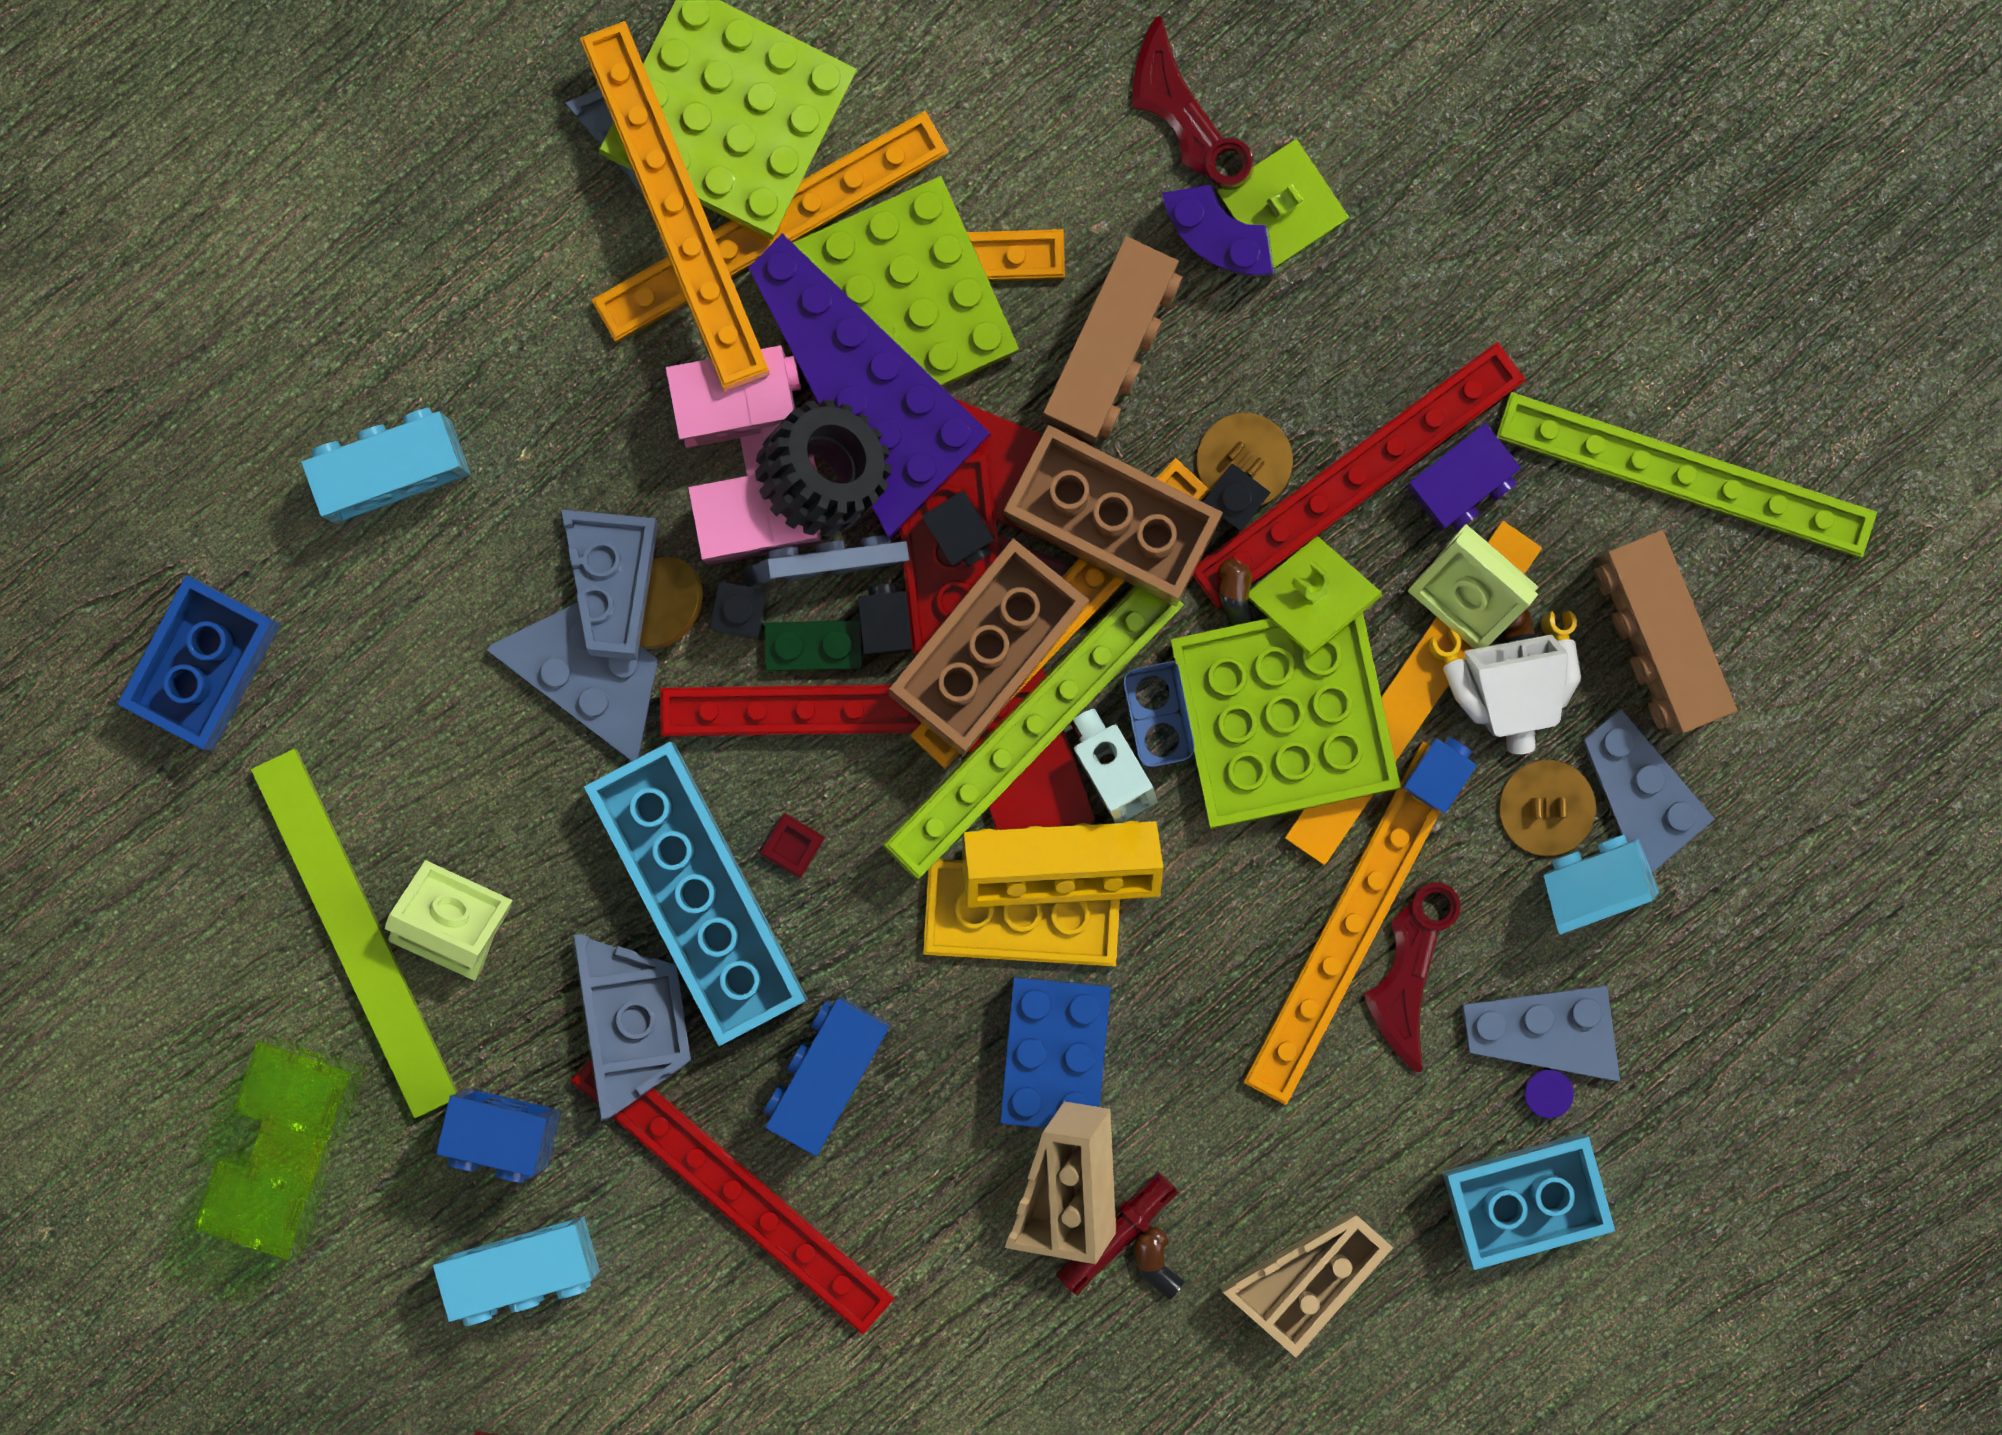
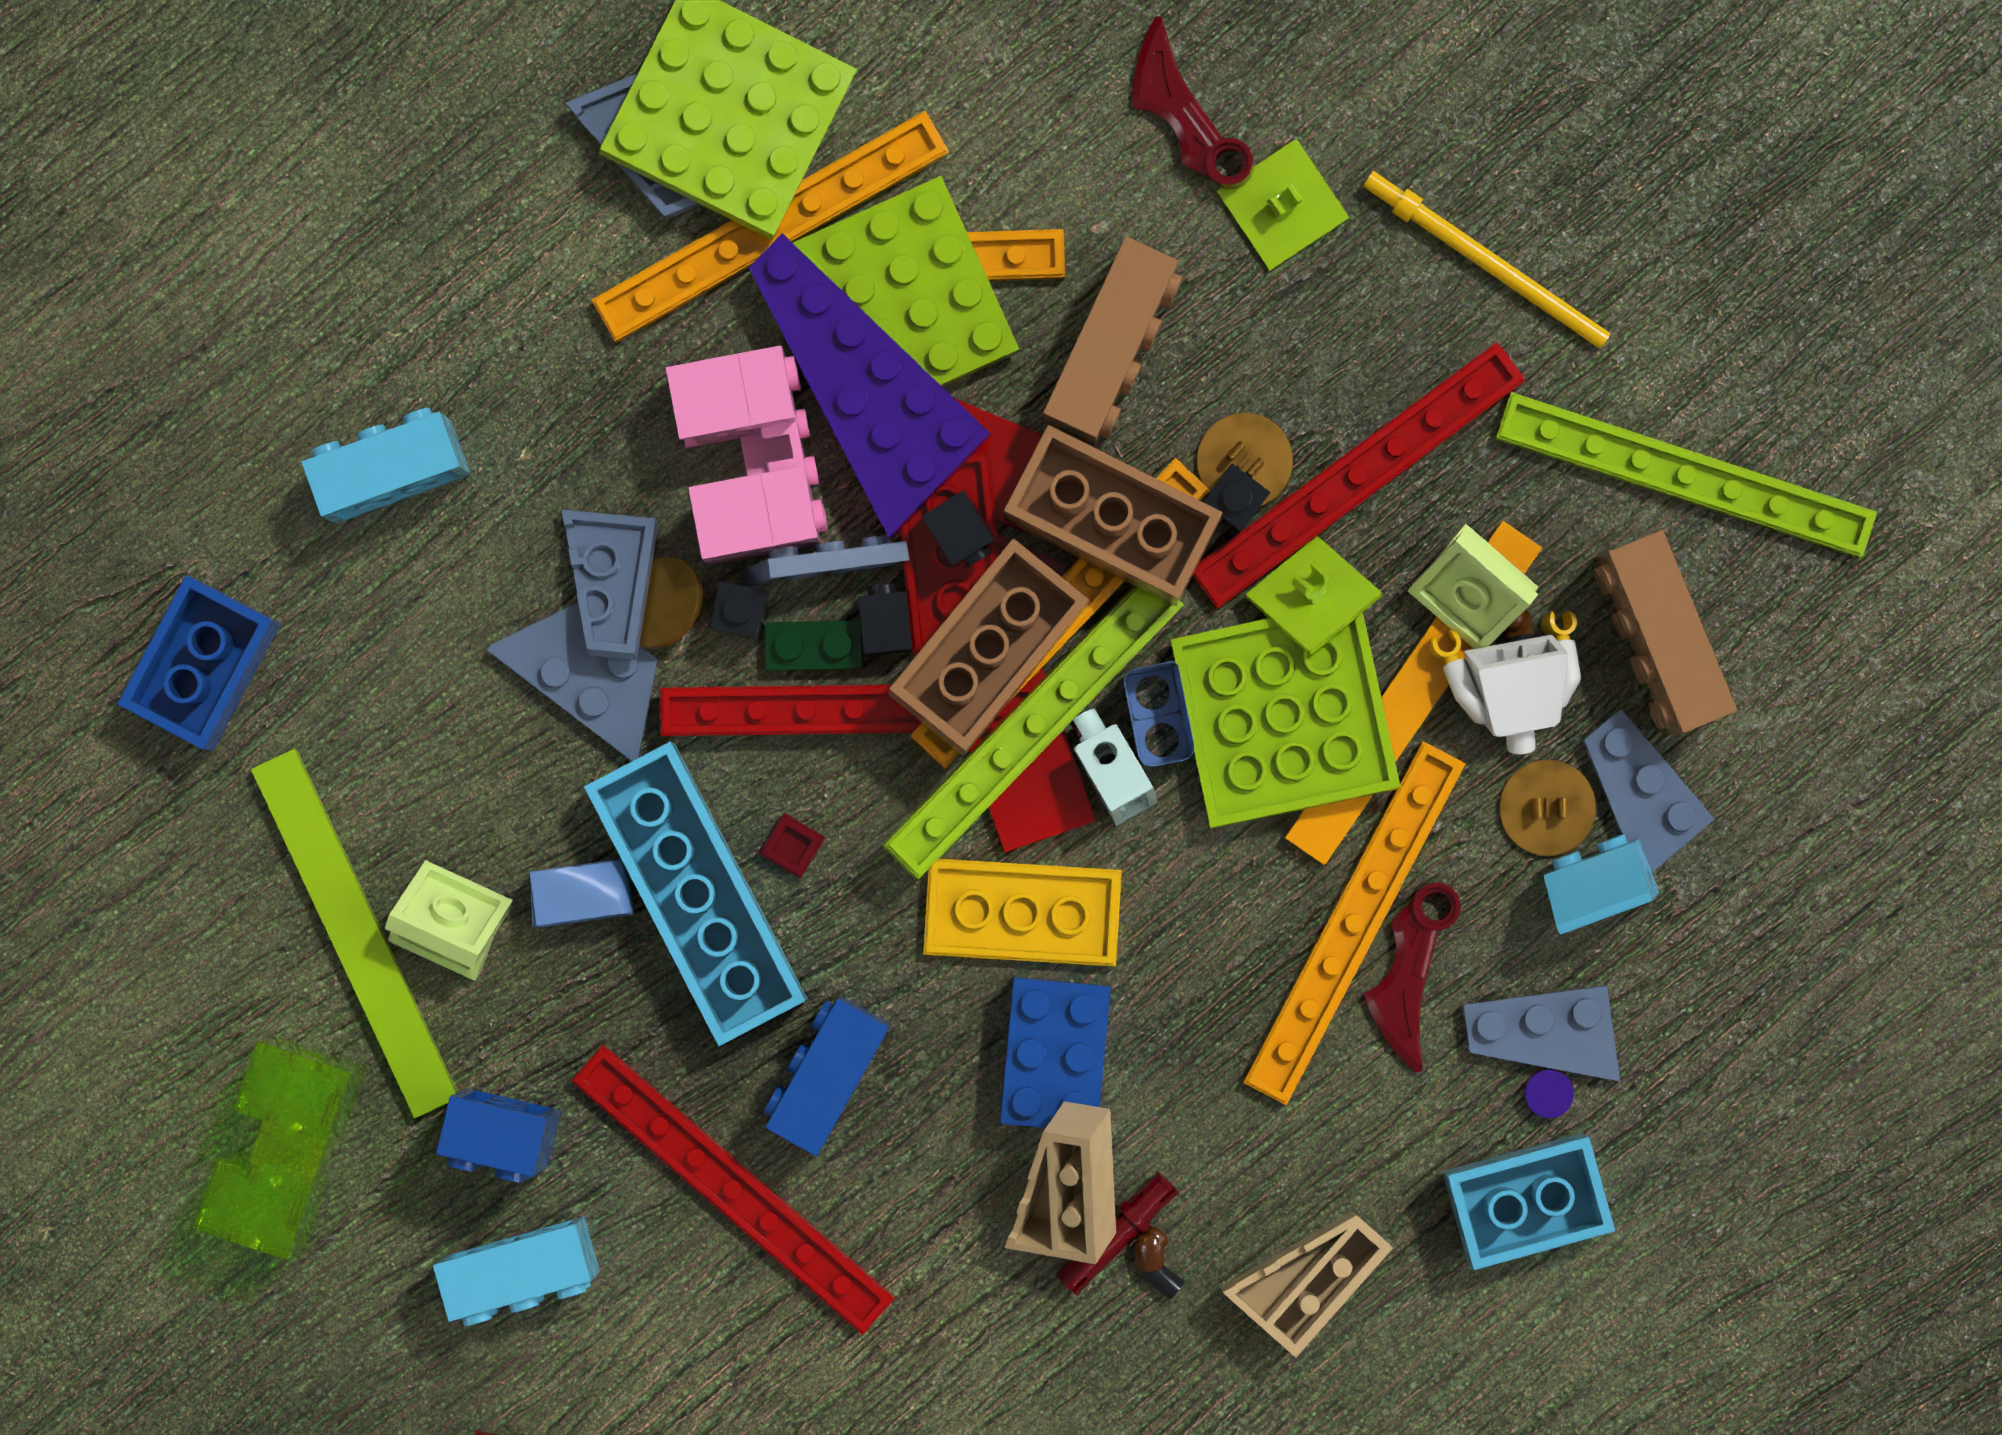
sand blue wing [573,934,691,1121] -> none
light orange tile [580,21,770,392] -> none
black tyre [755,400,891,536] -> none
yellow brick [962,821,1163,908] -> none
dark purple brick [1162,185,1276,277] -> none
reddish brown arm [1218,558,1253,626] -> none
blue brick [1401,736,1477,814] -> none
dark purple brick [1405,423,1521,531] -> none
none -> medium blue piece [530,859,635,928]
none -> yellow bar [1362,171,1611,349]

